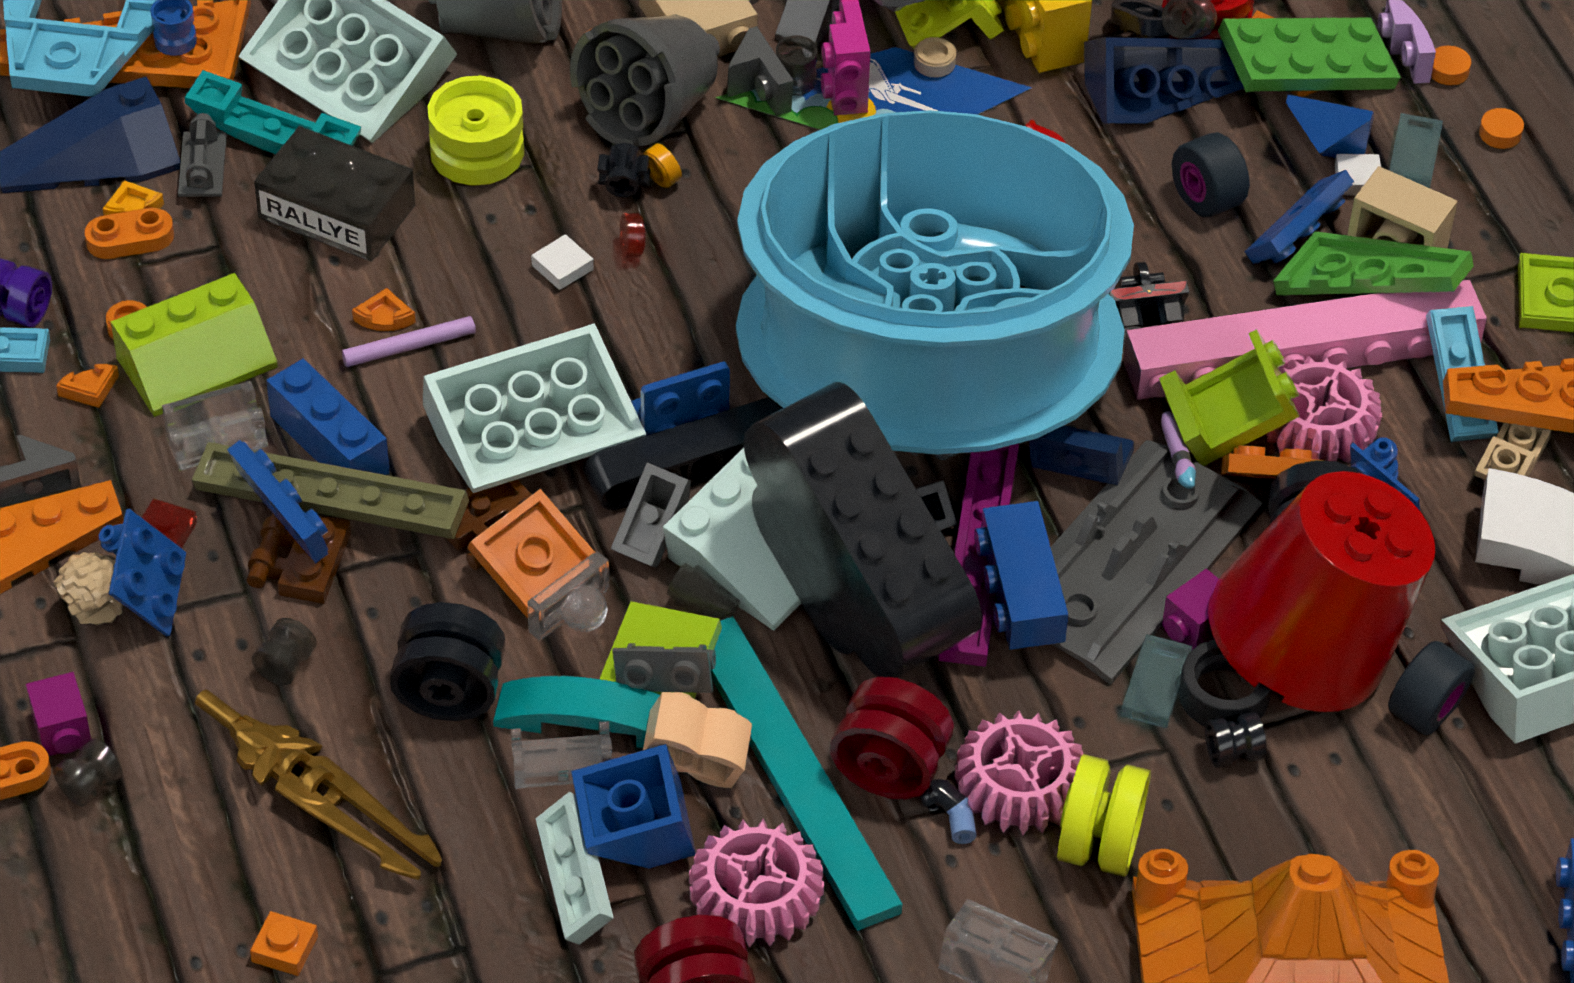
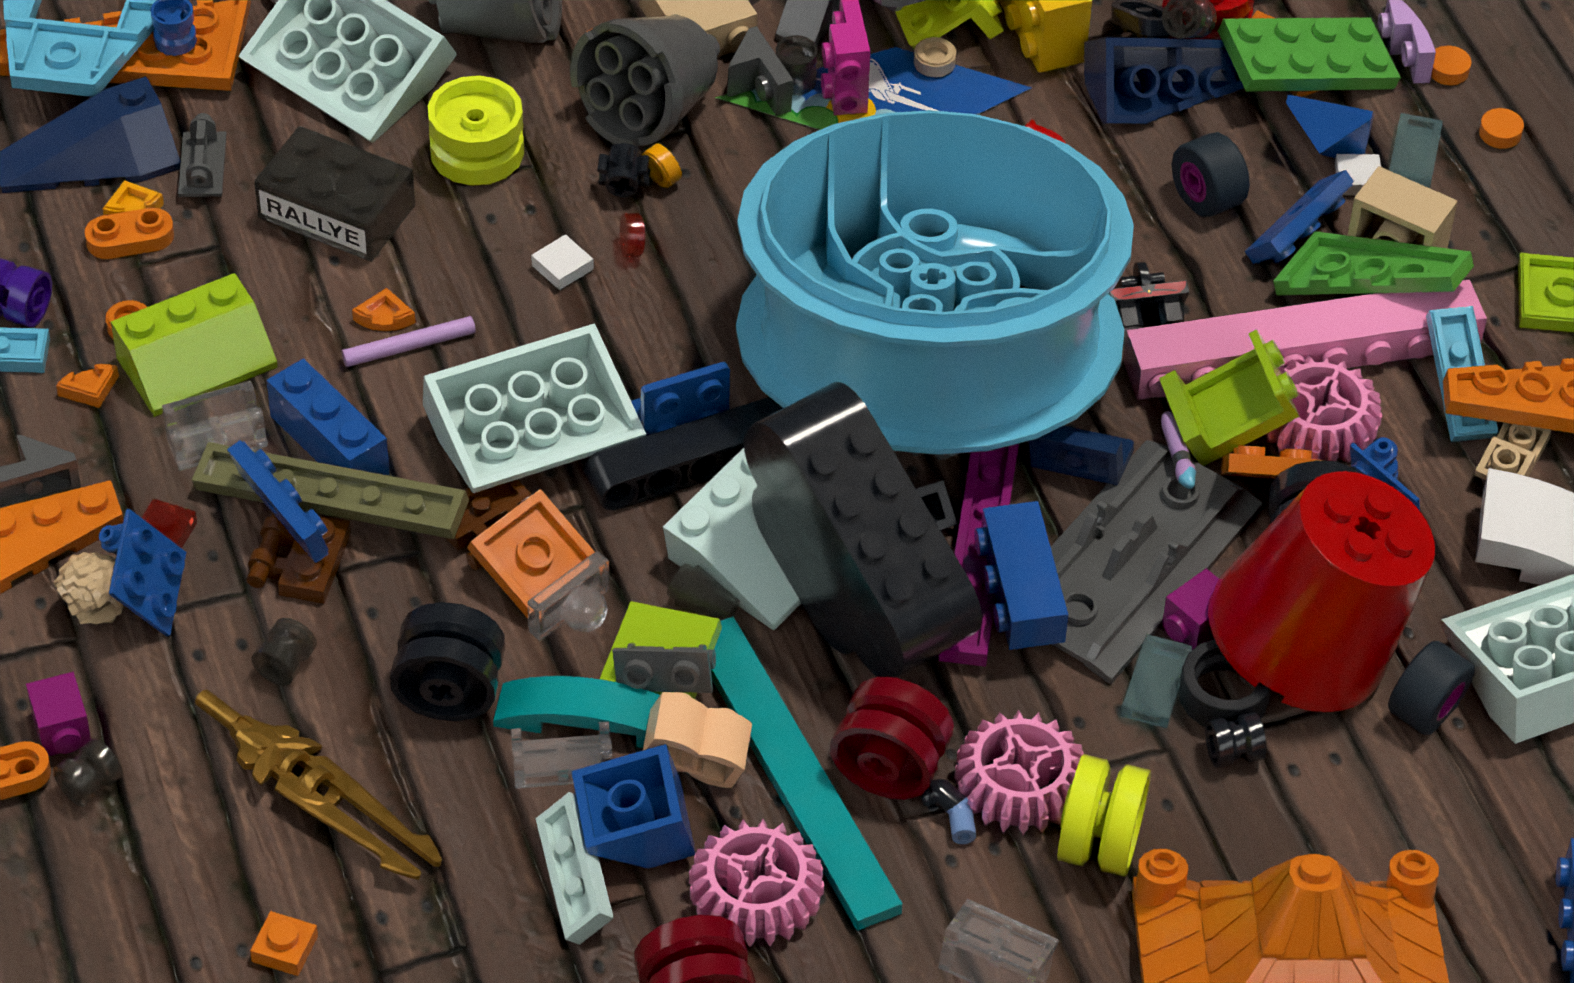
teal slope [185,70,361,162] -> none
dark grey slope [611,462,691,568] -> none

